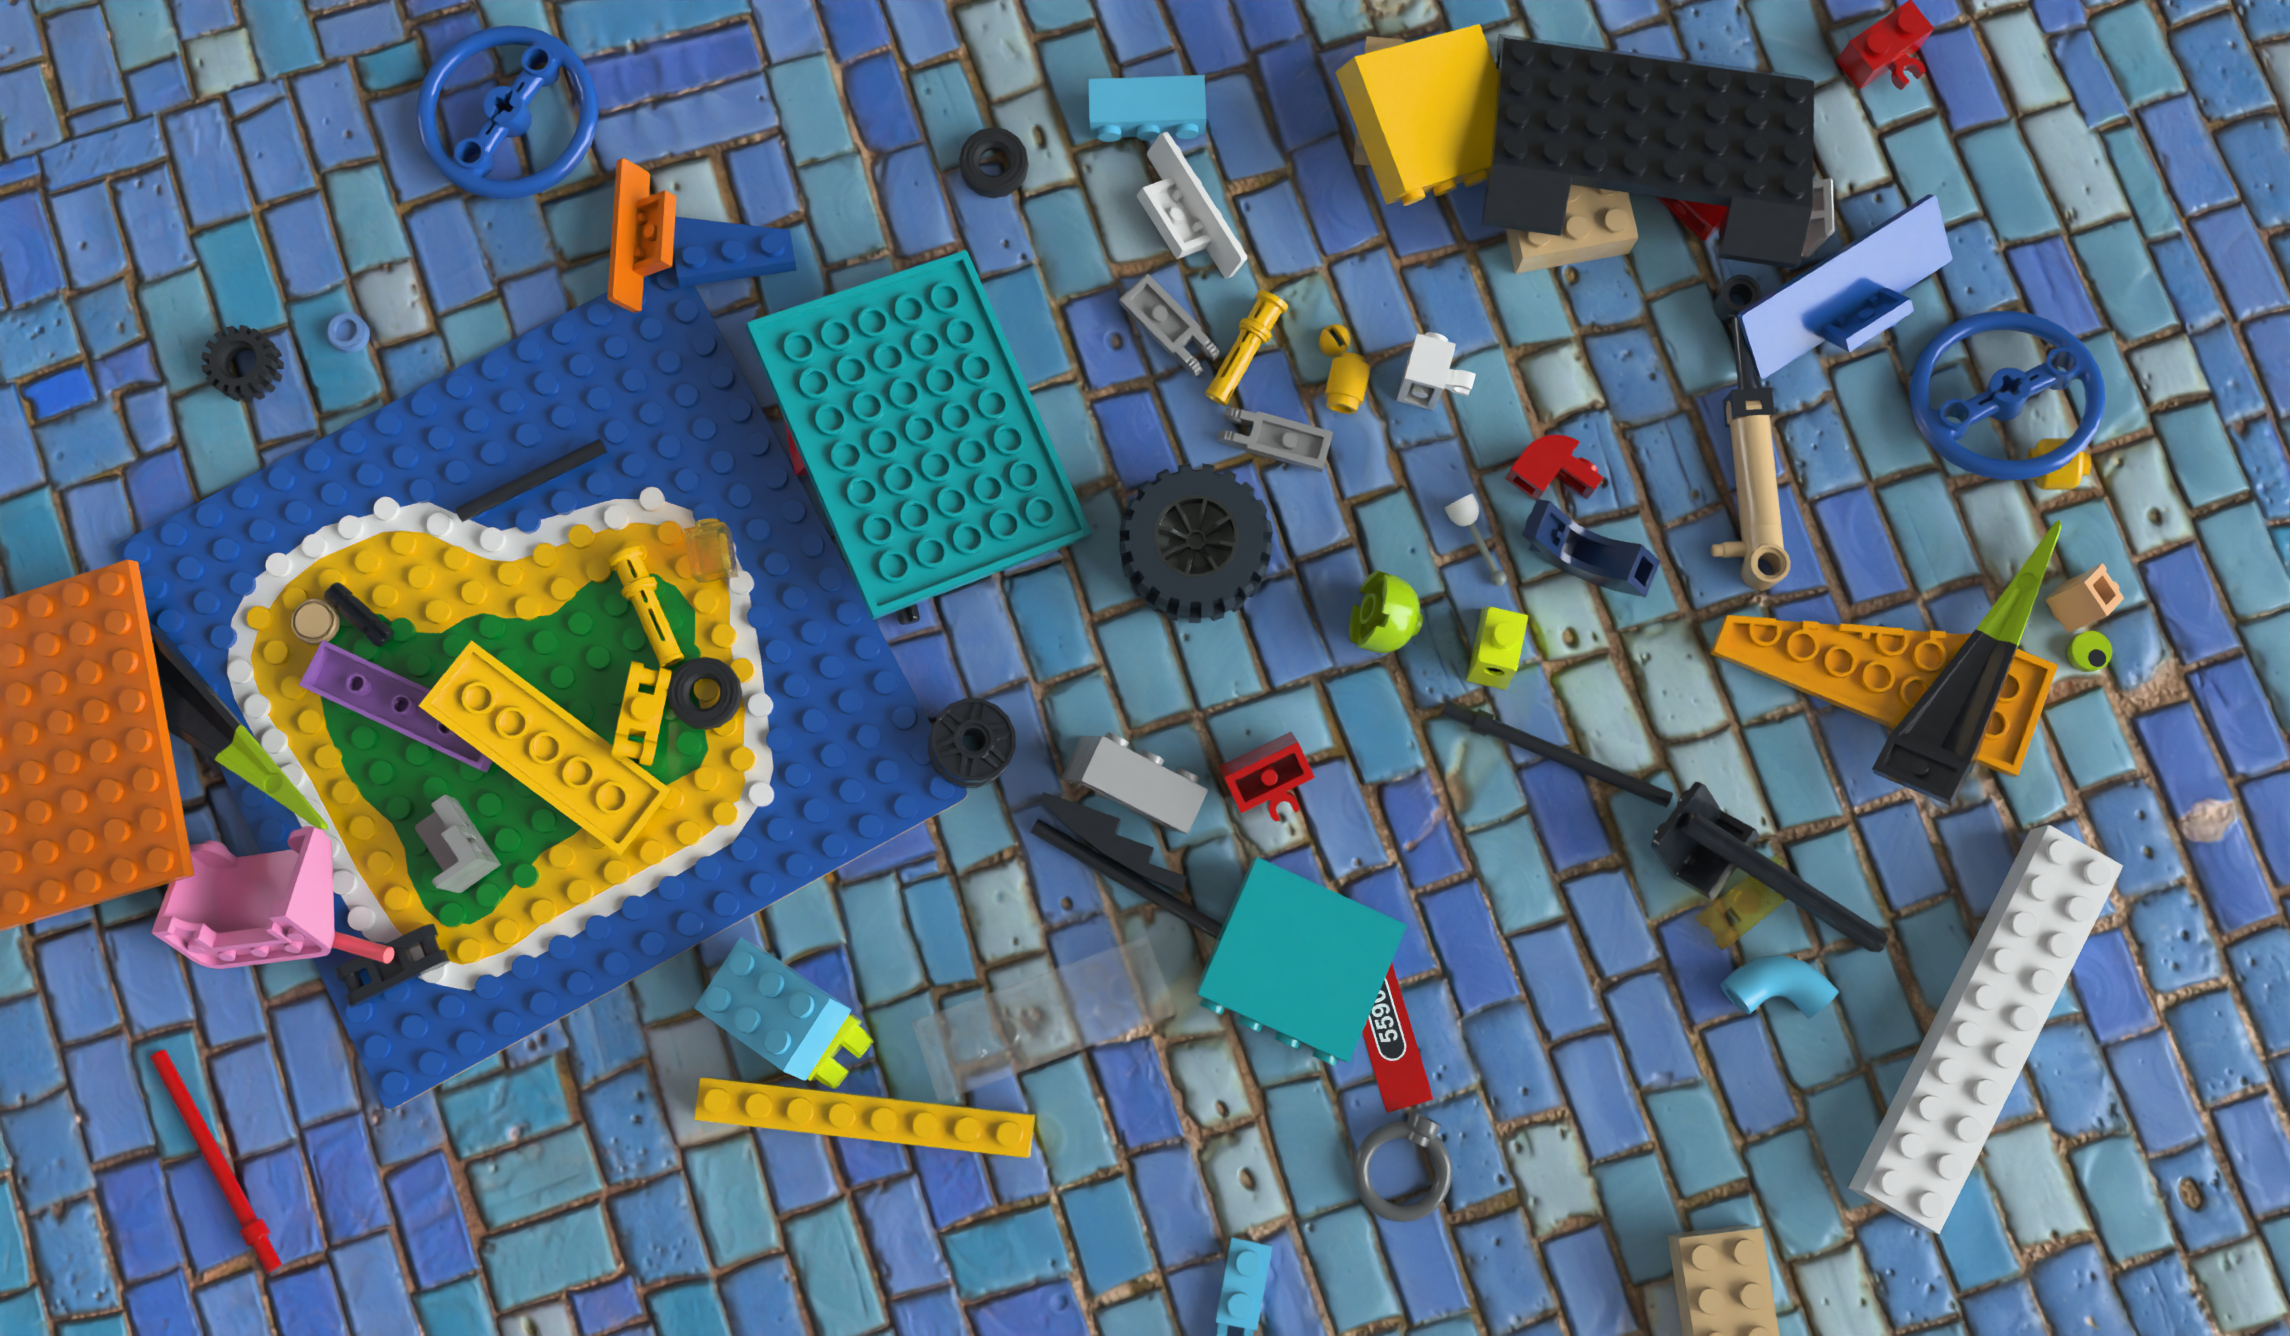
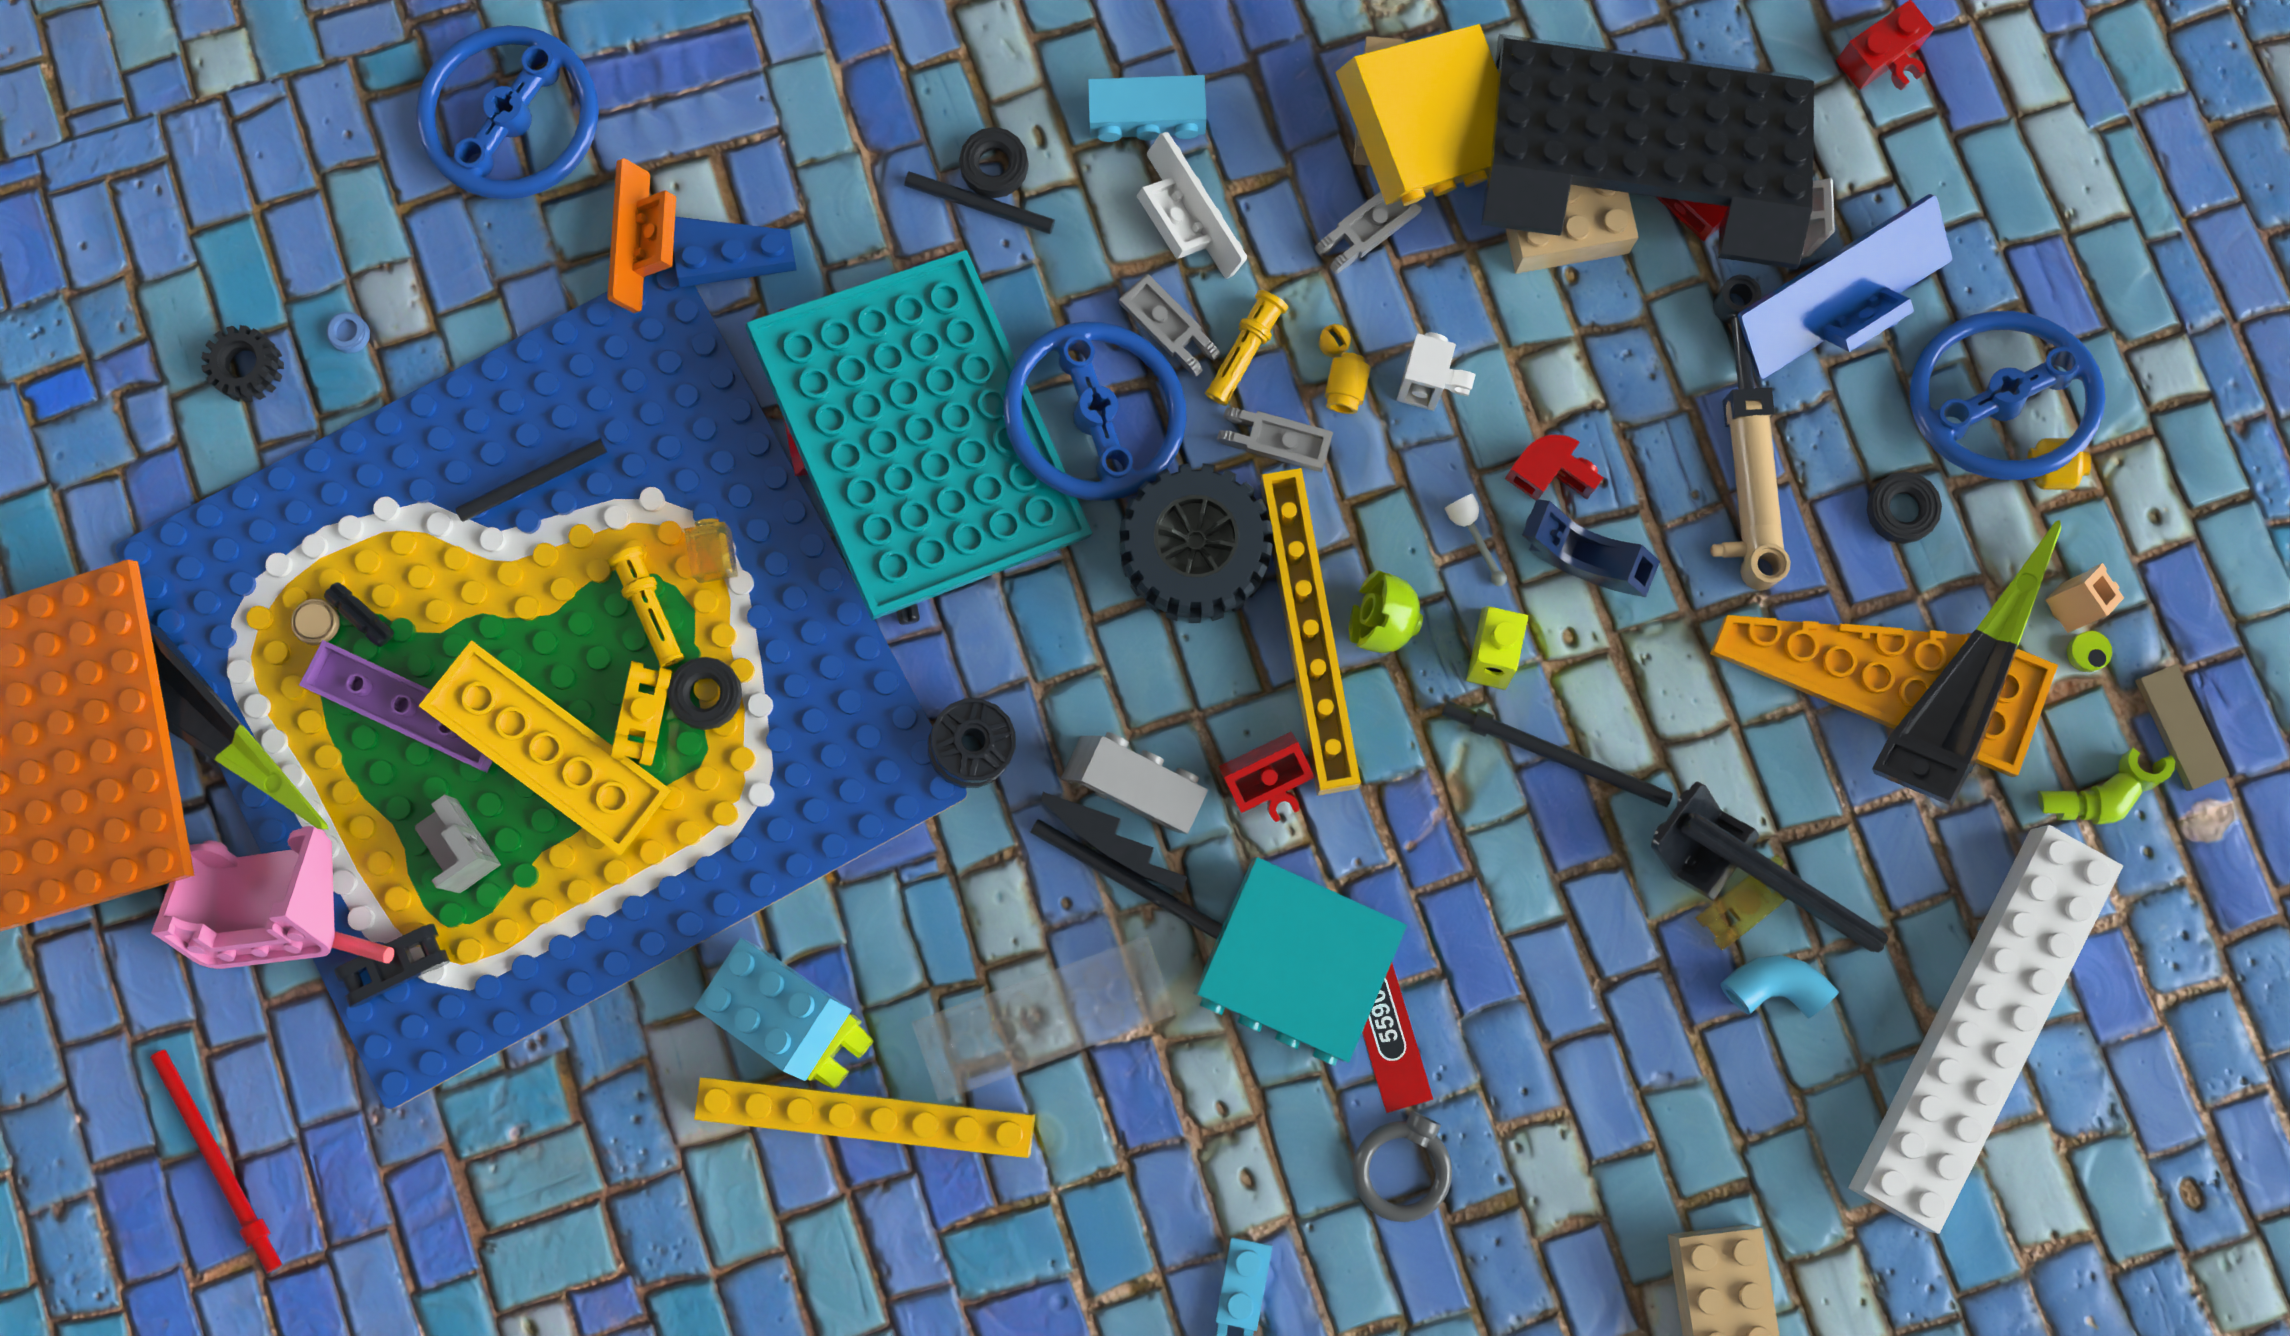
none -> black bar [904,171,1055,234]
none -> blue piece [1003,321,1187,501]
none -> yellow brick [1260,468,1361,796]
none -> light grey hinge [1314,191,1422,274]
none -> black tyre [1866,472,1942,544]
none -> lime piece [2037,747,2175,824]
none -> dark tan tile [2135,664,2229,791]

